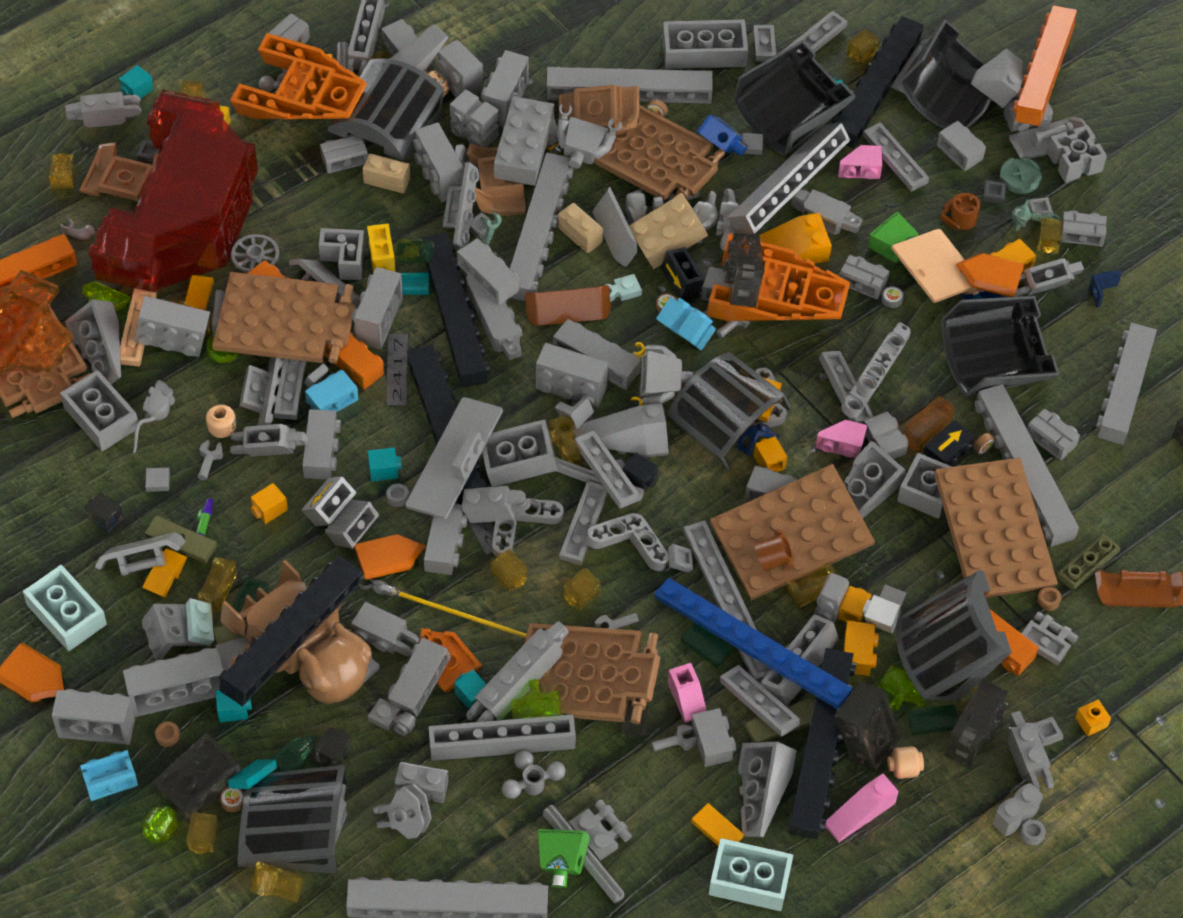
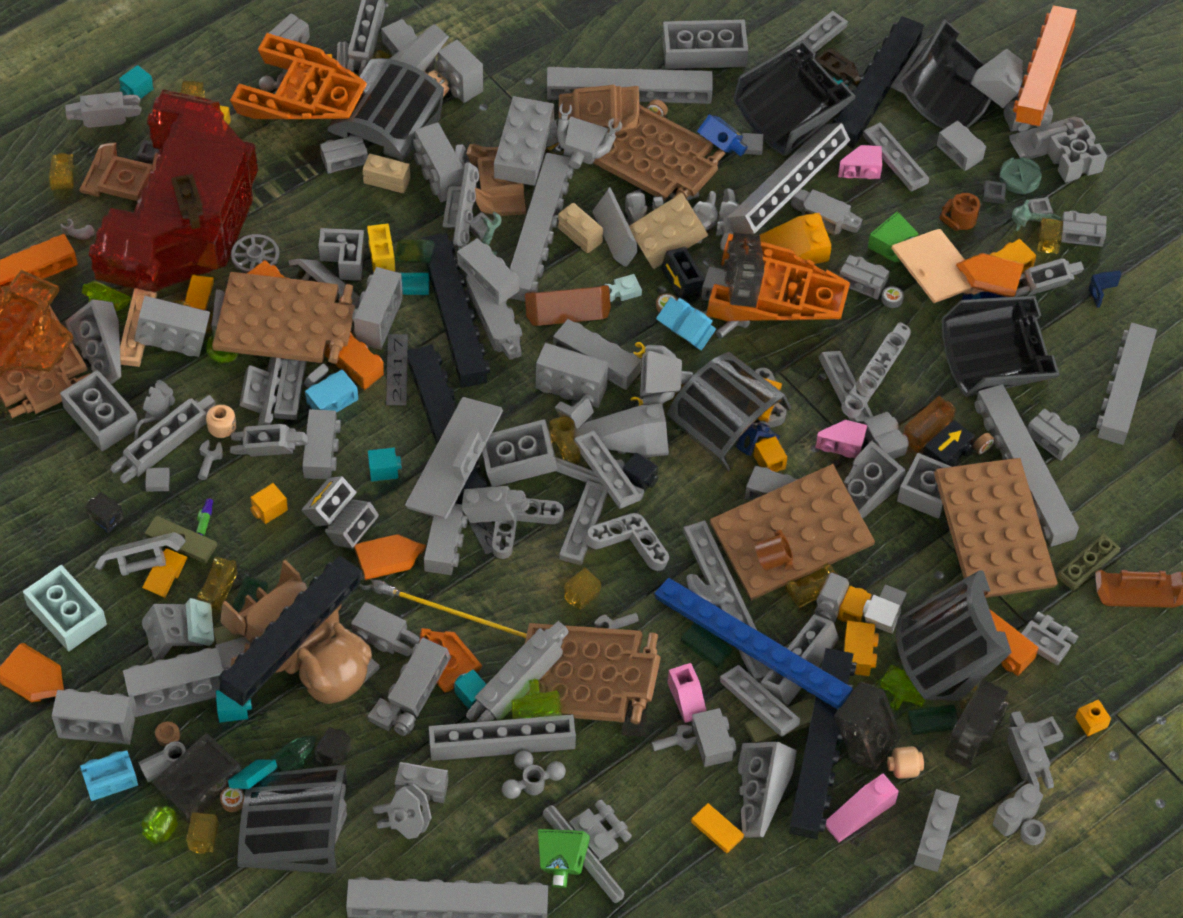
clear yellow plate [250,862,305,902] -> none
light grey tile [386,484,409,507] -> none
light grey brick [450,89,499,147] -> none
light grey brick [481,50,529,128] -> none
clear yellow brick [491,549,527,592] -> none
light grey tile [668,544,693,573] -> none
light aqua brick [709,838,793,911] -> none
light grey plate [753,25,776,61] -> none
clear yellow brick [846,29,880,66] -> none
medium nougat tile [1037,587,1061,611] -> none
none -> light grey hinge [110,395,215,483]
none -> light grey piece [138,741,189,782]
none -> dark brown hinge [171,173,203,229]
none -> light grey piece [686,574,731,606]
none -> dark brown hinge [815,48,861,86]
none -> light grey brick [914,789,960,872]

